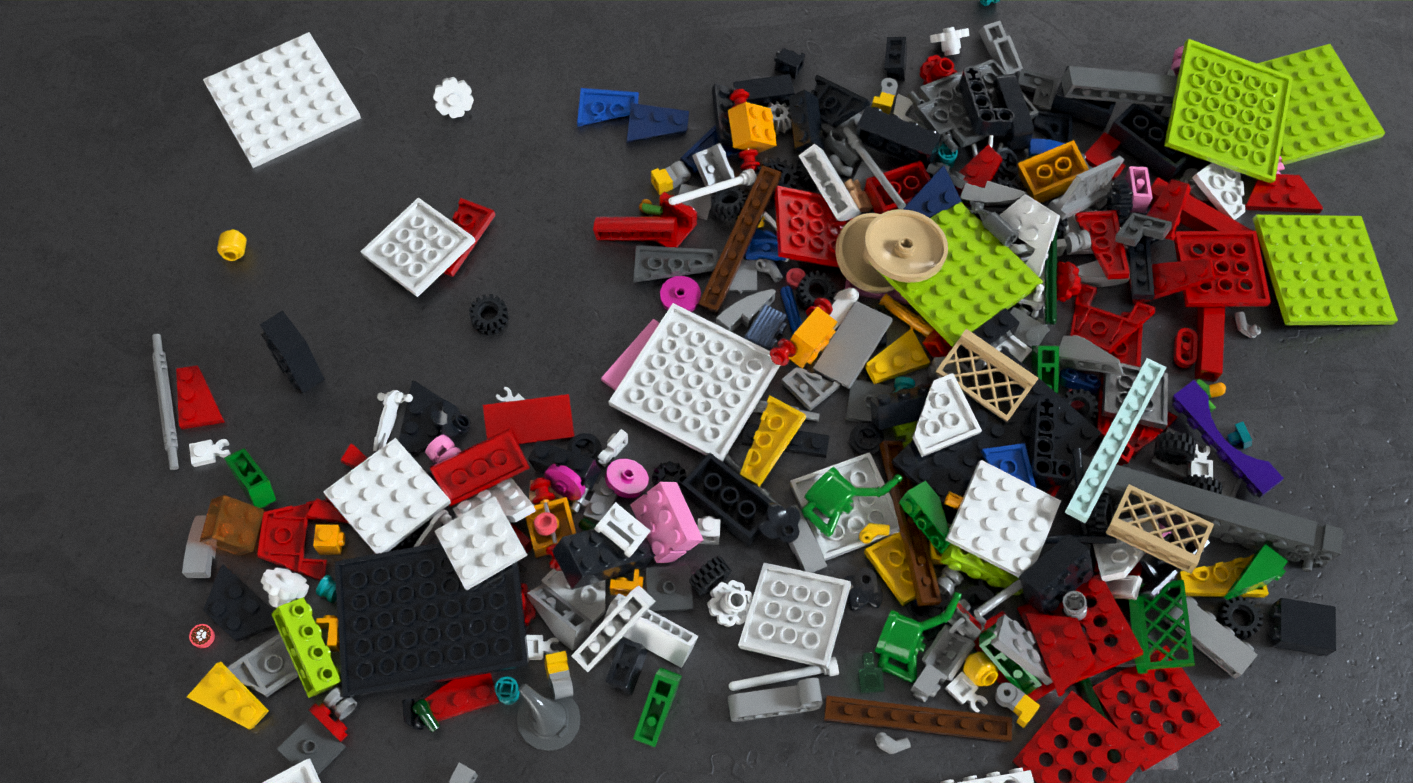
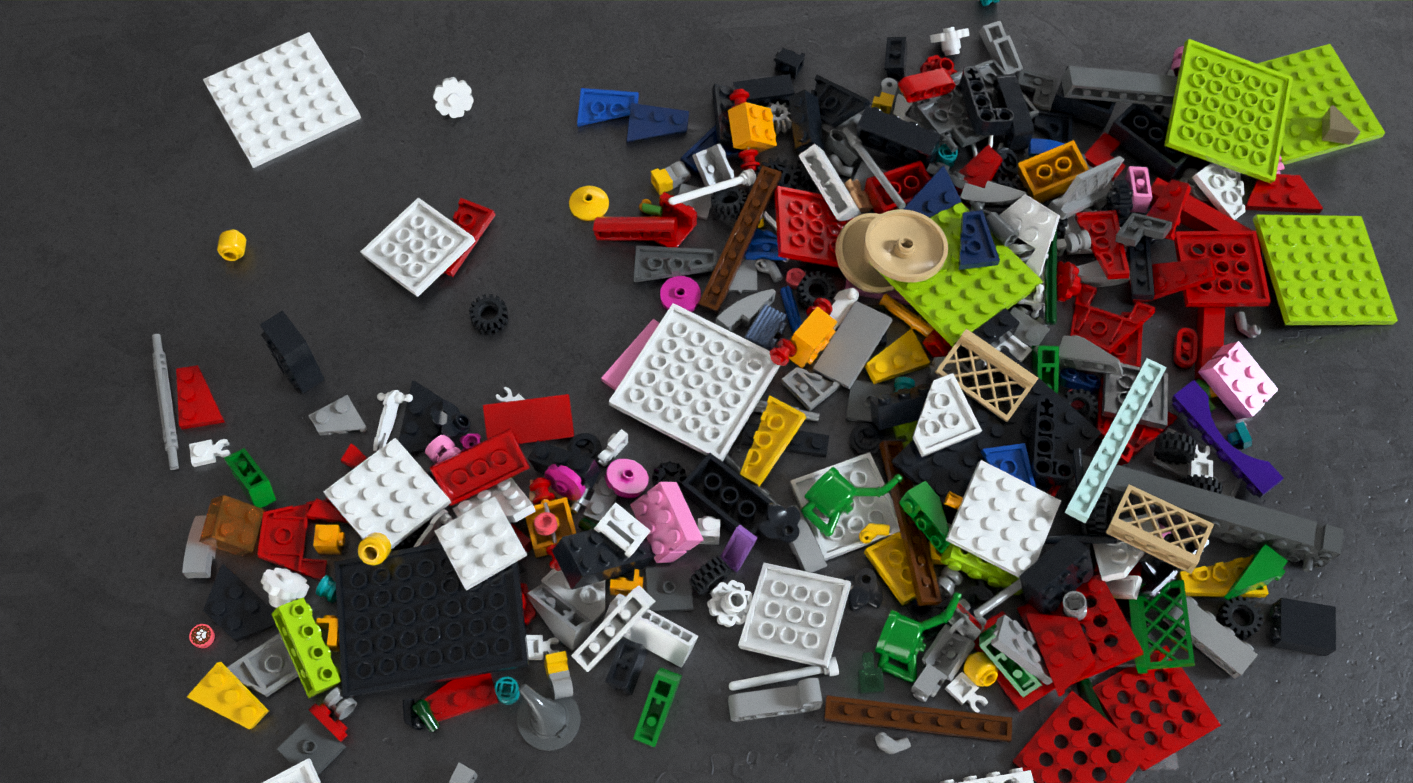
leg [995,683,1040,728] -> none
none -> light grey wing [309,395,367,435]
none -> yellow head [358,532,391,566]
none -> dark pink plate [460,433,481,451]
none -> yellow dish [569,186,609,221]
none -> medium lavender tile [721,525,757,572]
none -> red beam [898,68,956,103]
none -> dark blue wing [959,210,1000,270]
none -> piece [1198,341,1278,420]
none -> dark tan slope [1322,105,1361,145]

